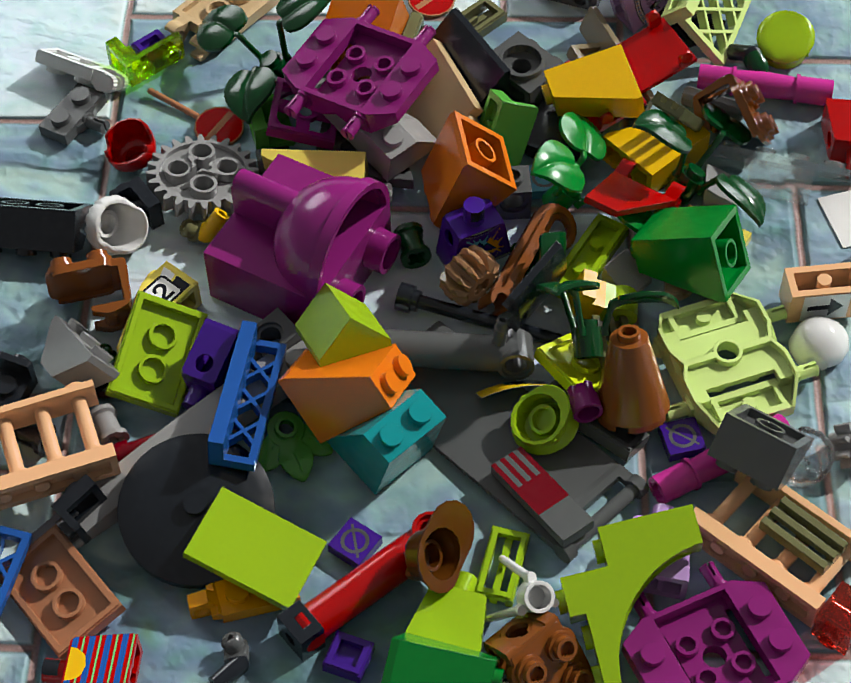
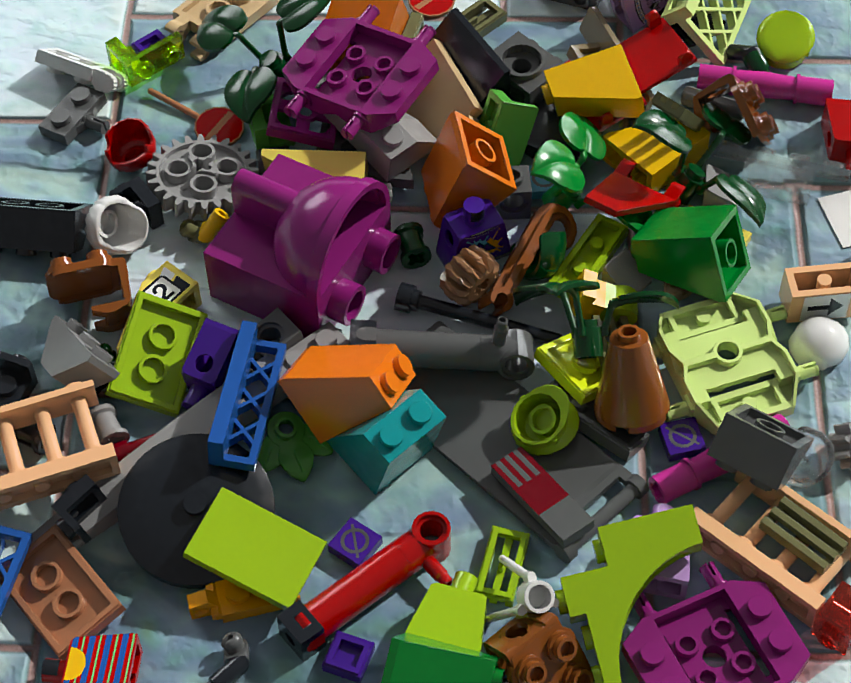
lime slope [295,283,392,367] -> none
reddish brown piece [404,500,474,594] -> none
yellow sticker [476,380,548,398] -> none
black slope [501,241,567,333] -> none
magenta hose [567,380,603,423] -> none

